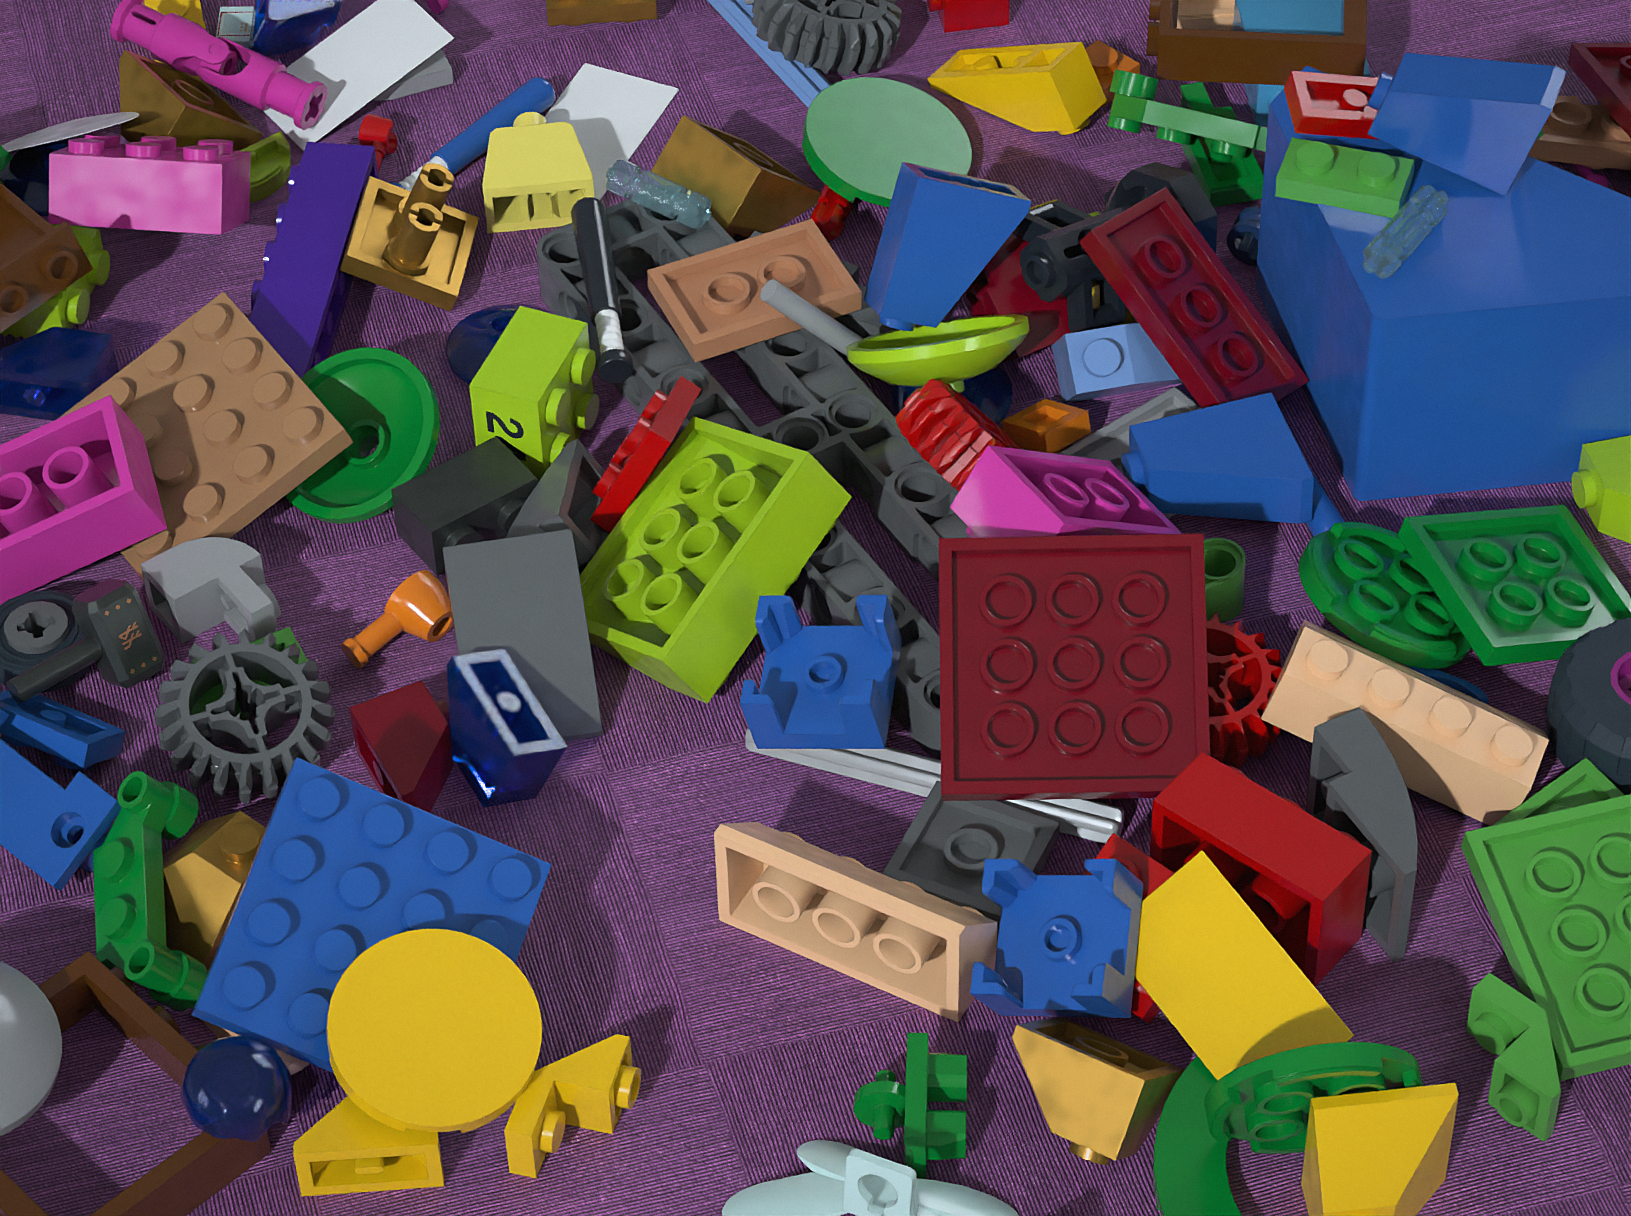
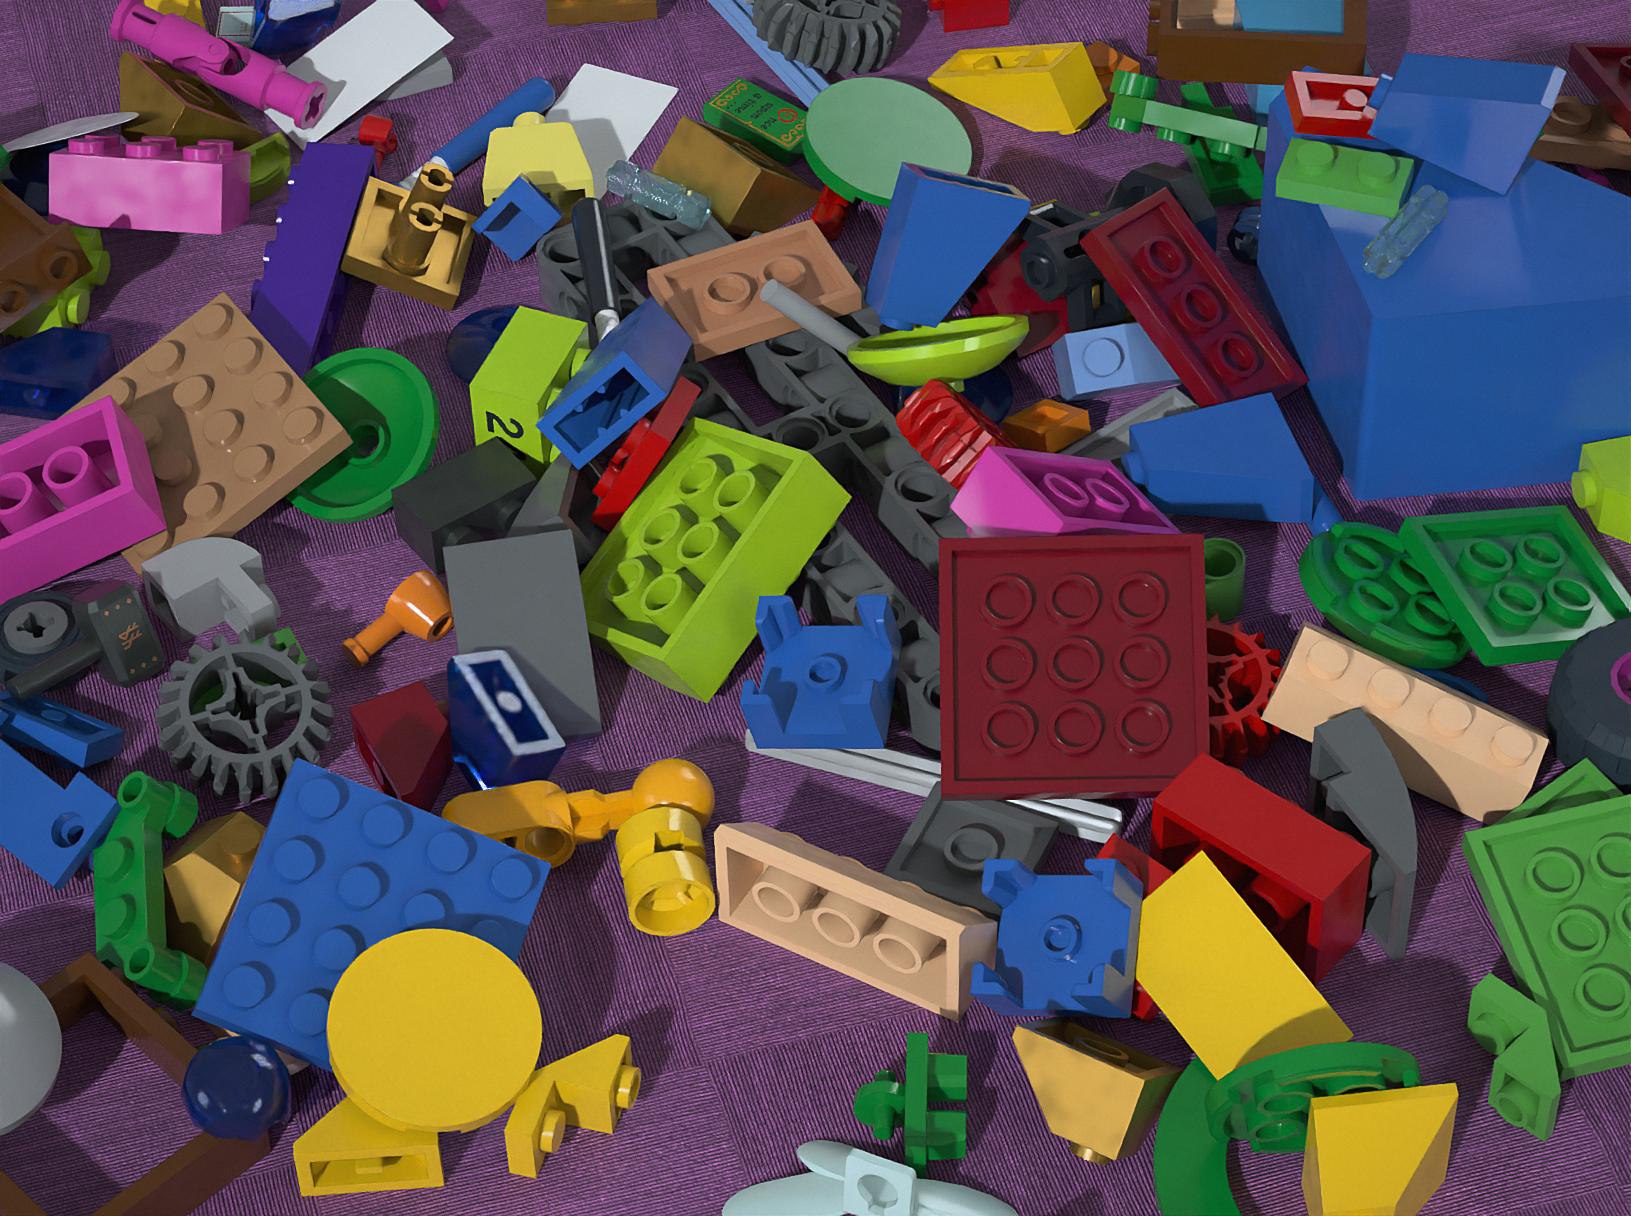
none -> light orange beam [441,758,715,869]
none -> blue panel [471,172,564,261]
none -> blue slope [535,296,693,470]
none -> yellow wheel [615,807,716,936]
none -> green tile [703,77,807,166]

